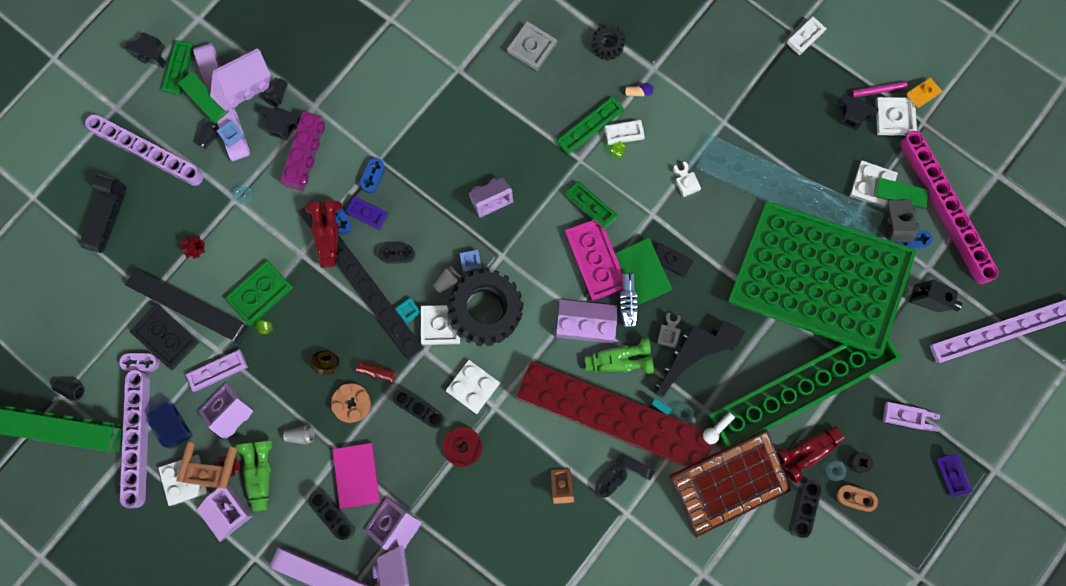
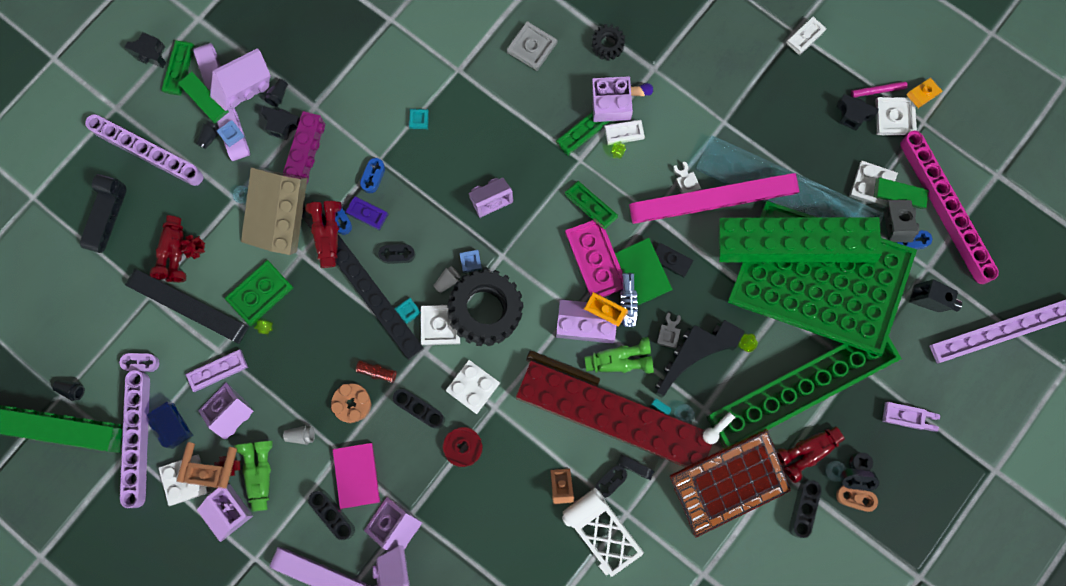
black plate [130,303,200,370] -> none
dark brown plate [310,351,340,375] -> none
dark purple plate [936,453,973,497] -> none
none -> dark red piece [150,215,187,283]
none -> dark tan slope [241,167,307,255]
none -> teal tile [409,109,429,129]
none -> dark brown axle [526,351,600,387]
none -> white piece [562,488,644,577]
none -> light orange slope [584,292,628,327]
none -> lavender slope [592,76,633,122]
none -> dark pink beam [629,173,800,224]
none -> green brick [718,217,882,263]
none -> clear neon green plate [739,333,758,352]
none -> black beam [840,468,879,491]

